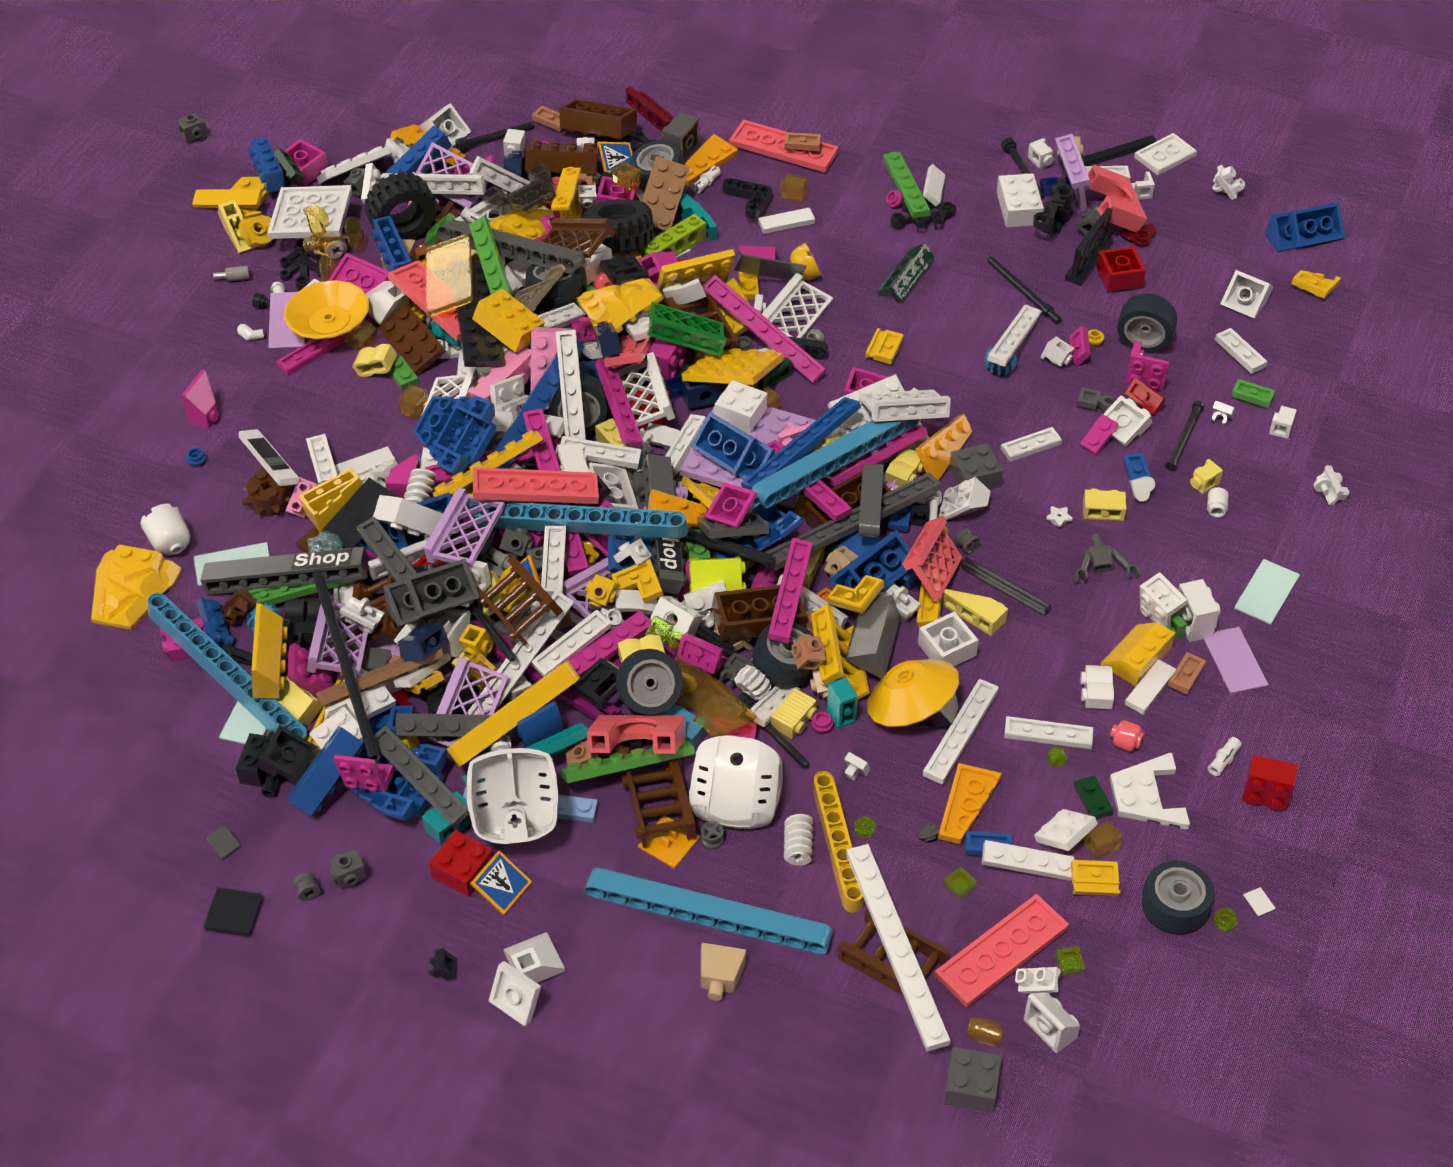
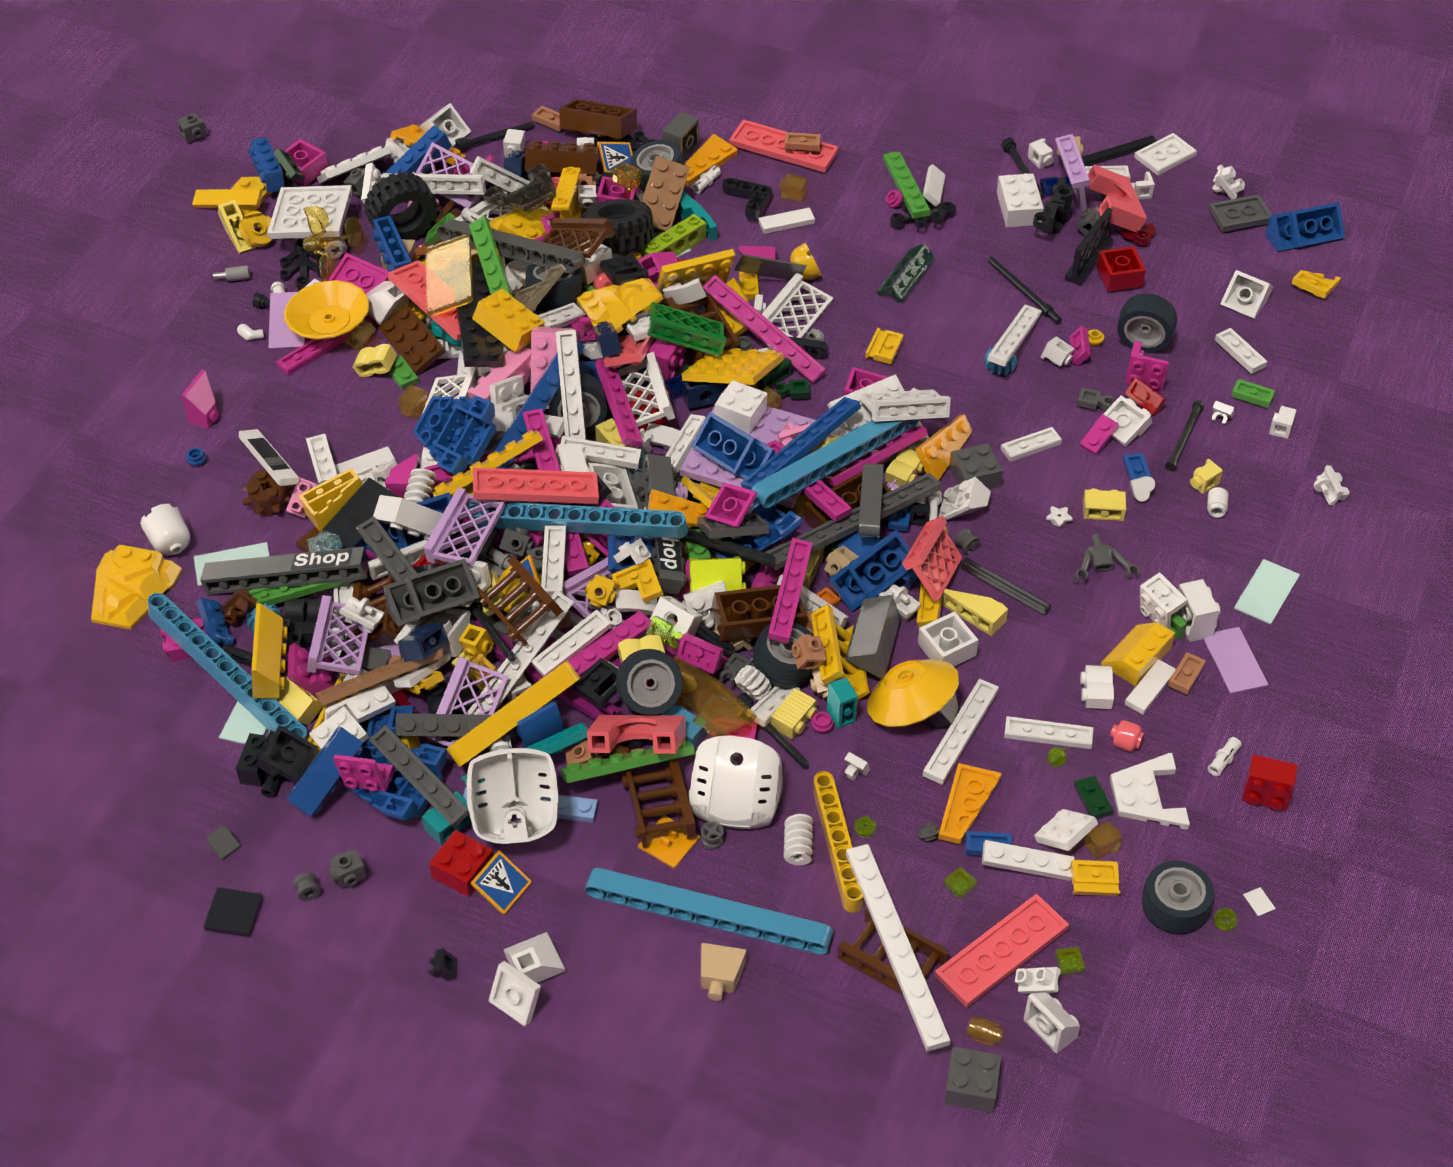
black piece [312,570,380,761] -> none
dark red fence [625,86,674,132] -> none
yellow brick [826,575,884,614] -> none
none -> dark green plate [776,379,810,399]
none -> dark grey plate [1208,195,1272,232]

